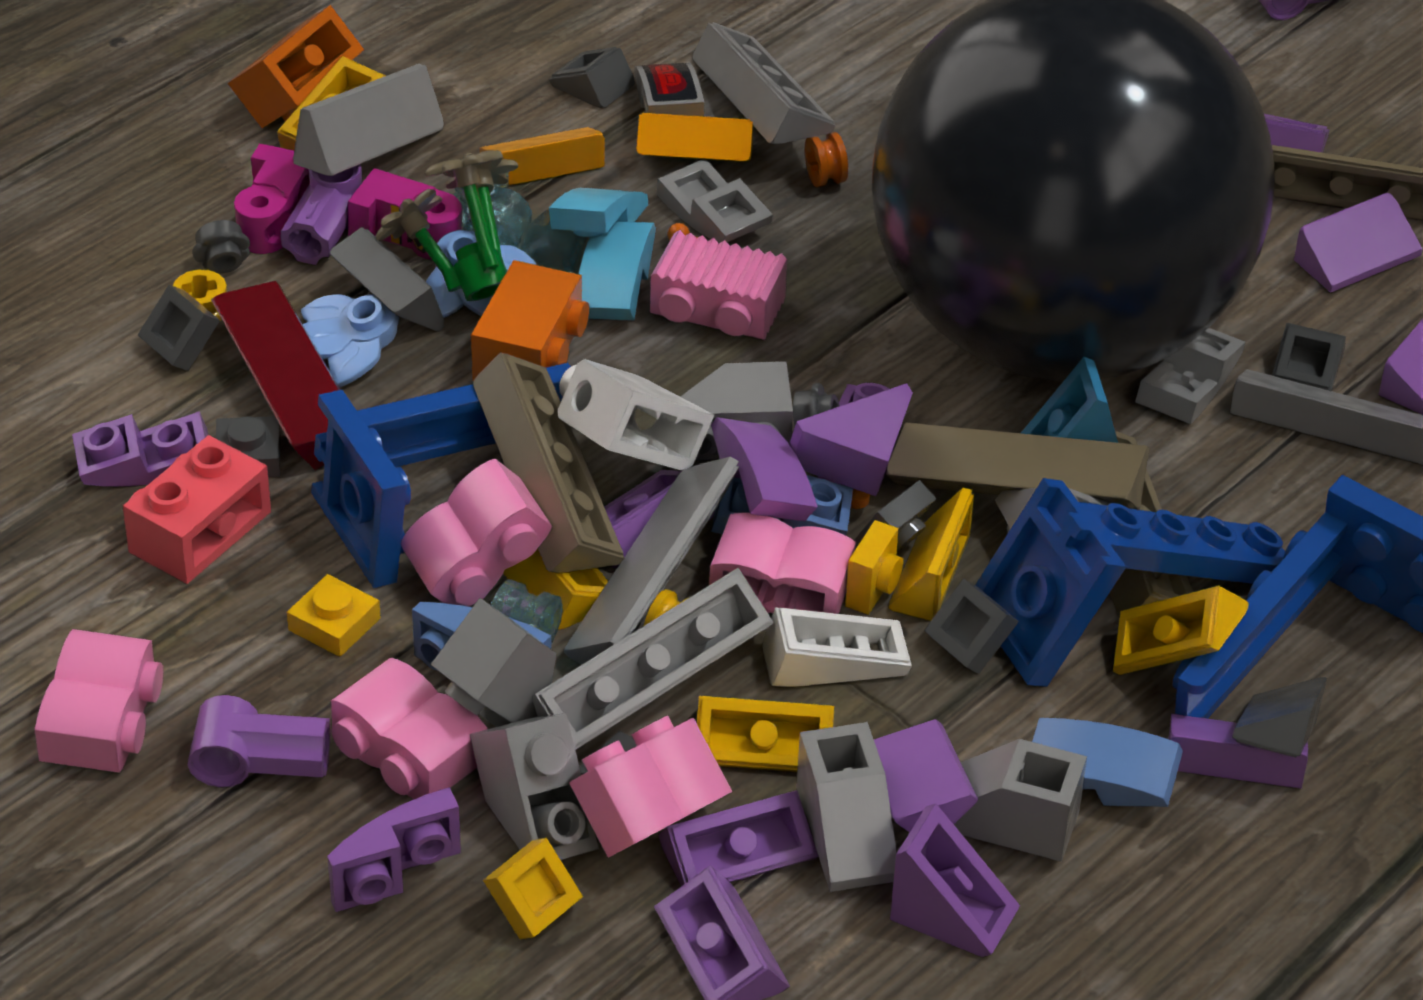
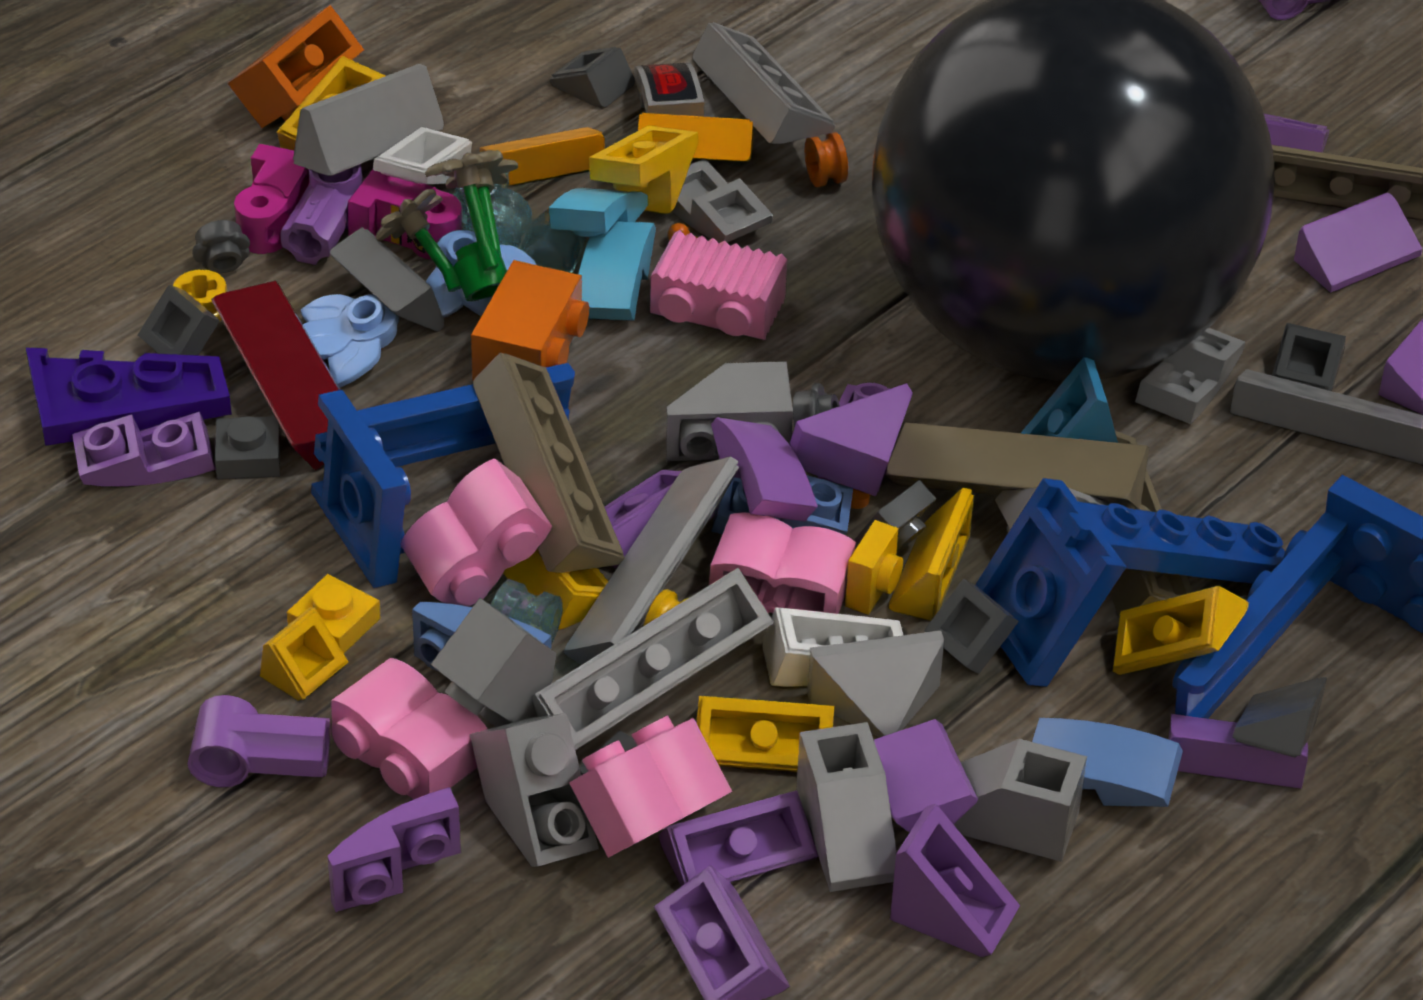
bright pink brick [35,629,163,773] -> none
coral brick [123,435,271,584] -> none
yellow plate [483,837,583,939] -> none
white torso [558,359,714,471] -> none
none -> dark purple wing [26,347,232,446]
none -> yellow slope [260,607,348,700]
none -> white slope [373,127,472,184]
none -> yellow slope [589,125,698,214]
none -> light grey slope [807,630,944,738]

